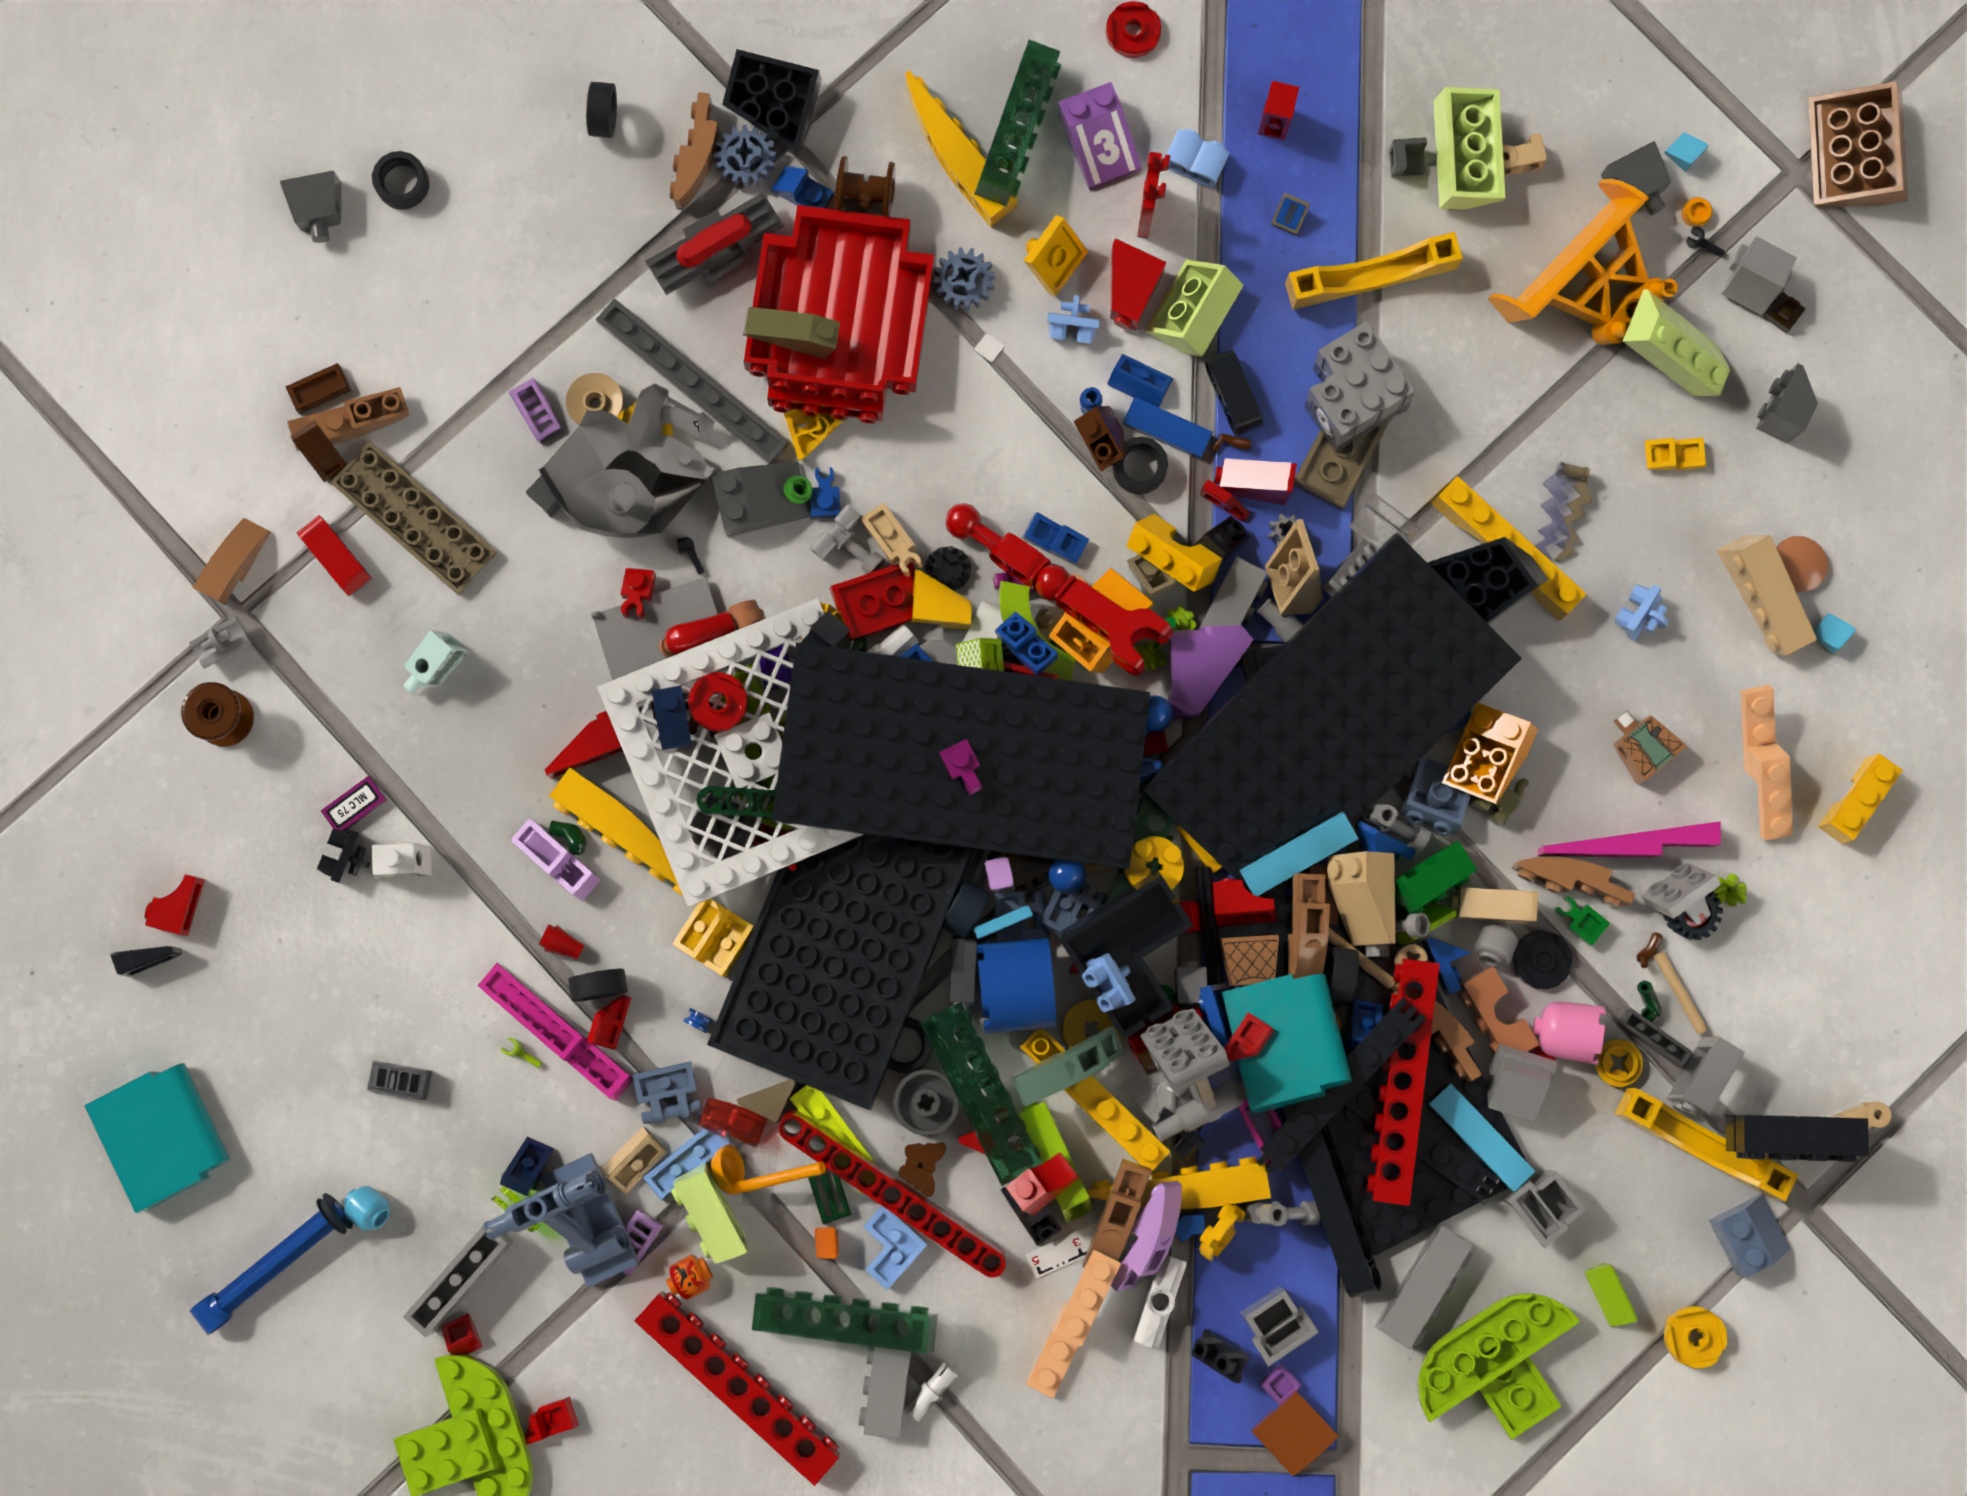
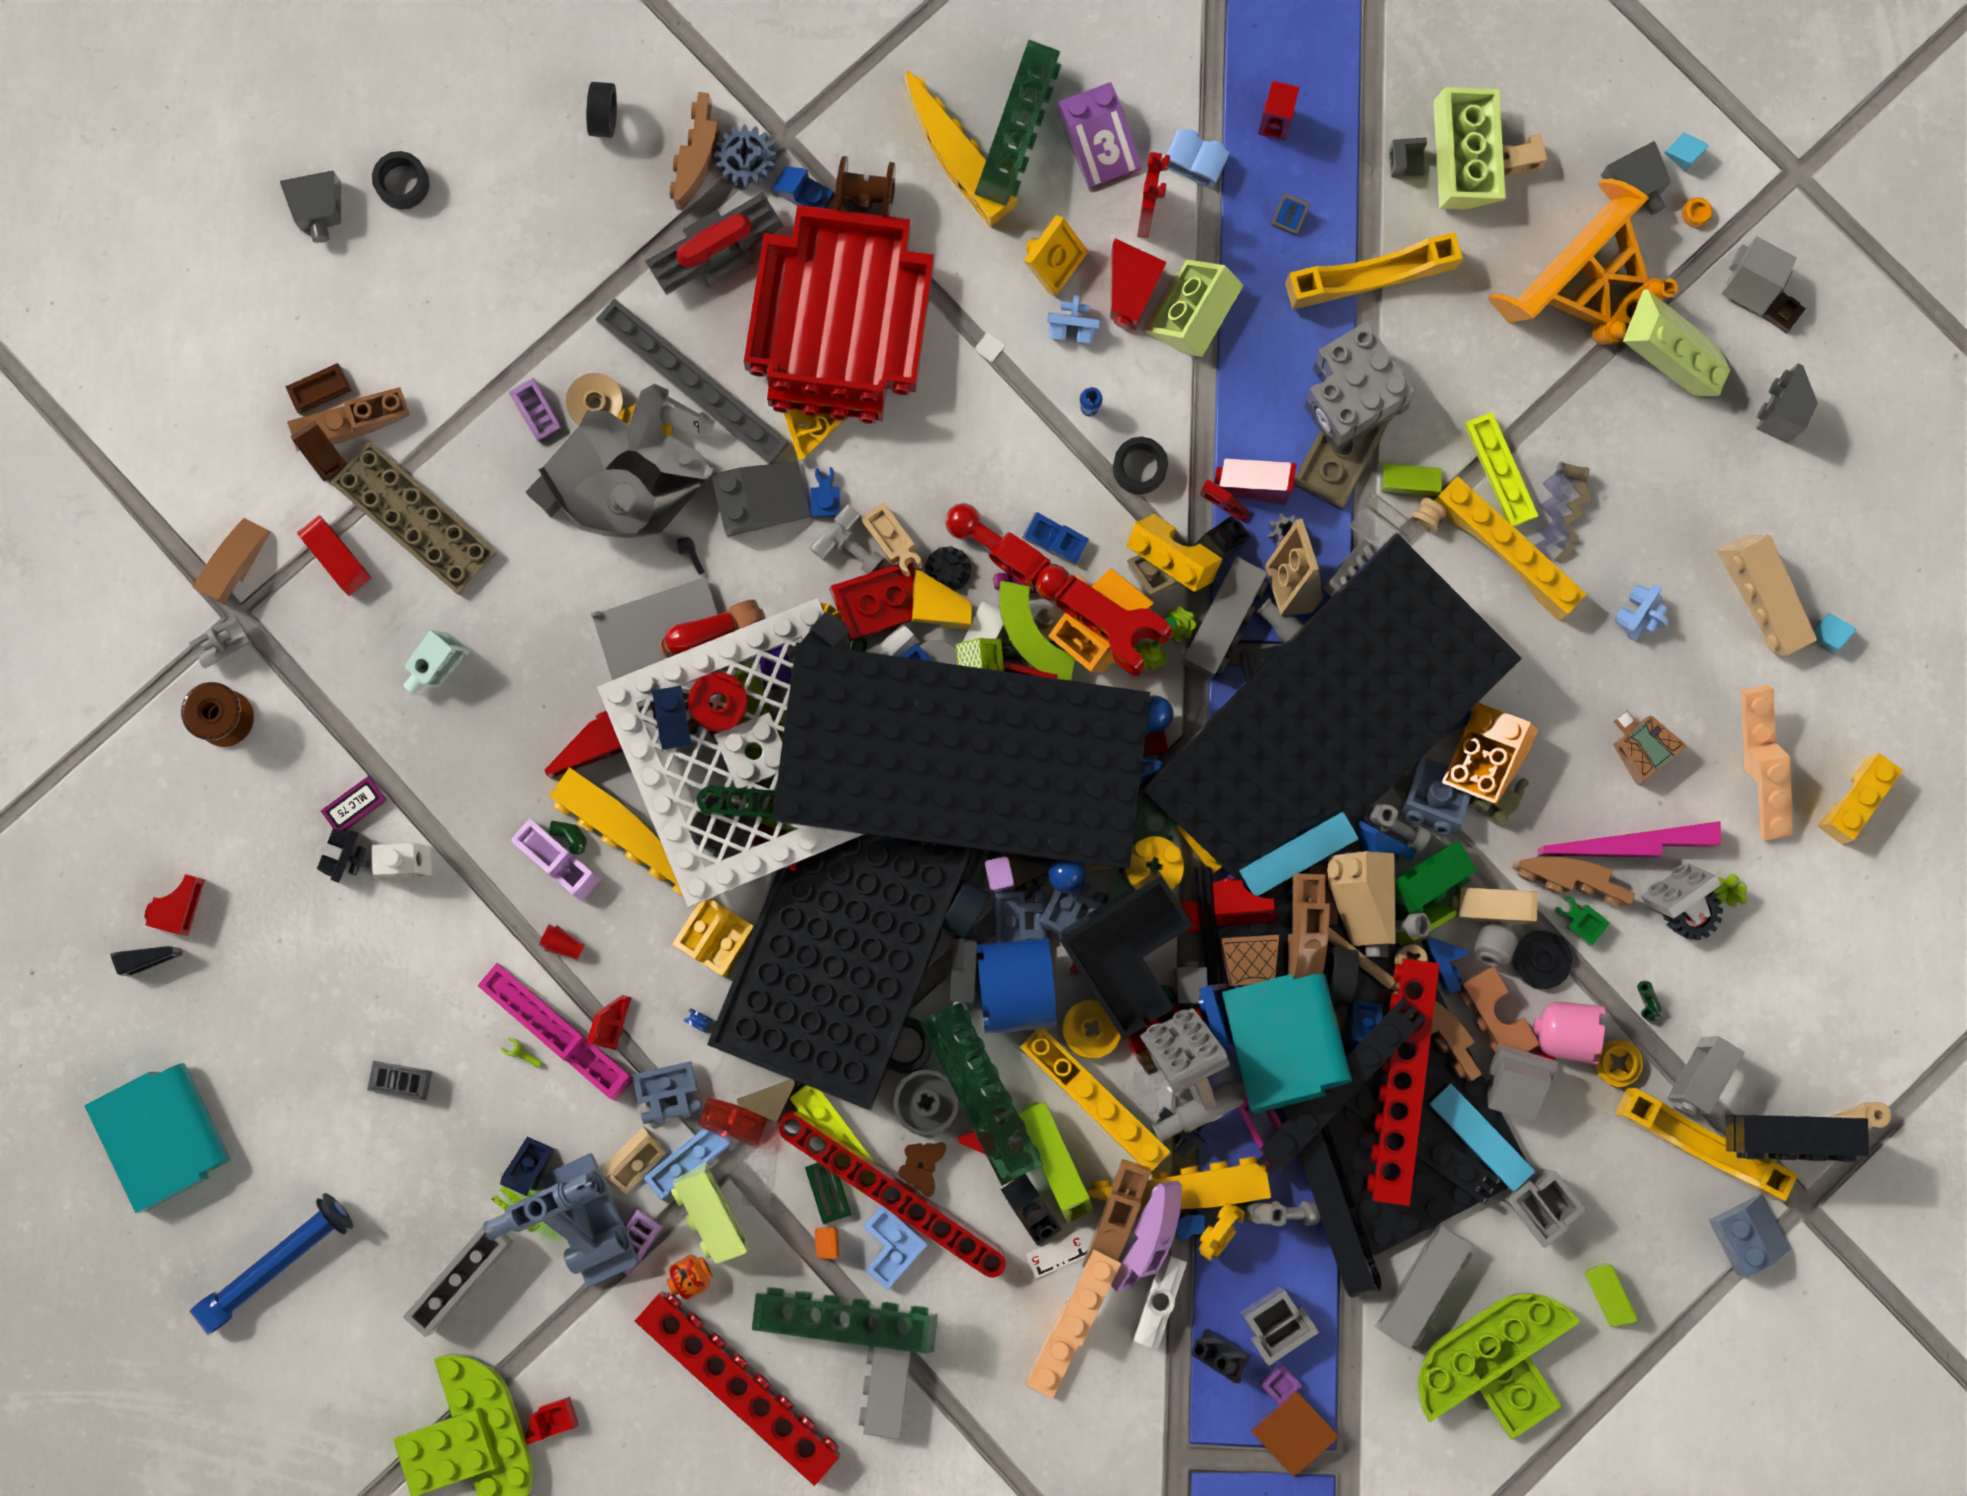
medium azure head [344,1186,390,1231] -> none
red slope [441,1313,483,1355] -> none
black tyre [568,968,628,1002] -> none
red plate [620,568,656,619] -> none
light orange piece [711,1144,826,1195] -> none
black wedge [722,49,822,154] -> none
olive slope [743,307,840,359] -> none
bright green plate [783,476,812,504] -> none
white pin [905,1362,959,1422] -> none
sand blue gear [933,247,995,311] -> none
magenta plate [939,739,982,795] -> none
medium azure tile [974,905,1033,940] -> none
blue slope [995,611,1058,676] -> none
red arch [1006,1152,1080,1215] -> none
sand green slope [1012,1026,1125,1106] -> none
reddish brown slope [1073,406,1126,471] -> none
light blue hips [1082,953,1136,1012] -> none
red tile [1105,1,1162,58] -> none
blue slope [1108,354,1173,407] -> none
blue tile [1122,397,1213,459] -> none
medium lavender panel [1168,625,1254,719] -> none
black beam [1205,350,1263,436] -> none
reddish brown piece [1211,434,1252,452] -> none
red tile [1224,1012,1275,1062] -> none
black wedge [1427,537,1549,624] -> none
dark grey piece [1617,1008,1693,1067] -> none
reddish brown piece [1637,932,1663,968] -> none
yellow slope [1645,437,1706,470] -> none
tan piece [1653,950,1708,1034] -> none
yellow plate [1664,1306,1727,1368] -> none
black hand [1686,227,1725,257] -> none
nougat dish [1776,536,1828,593] -> none
medium nougat slope [1808,81,1908,207] -> none
none -> lime slope [1381,463,1442,497]
none -> tan wheel [1411,498,1448,533]
none -> neon yellow plate [1464,412,1538,527]

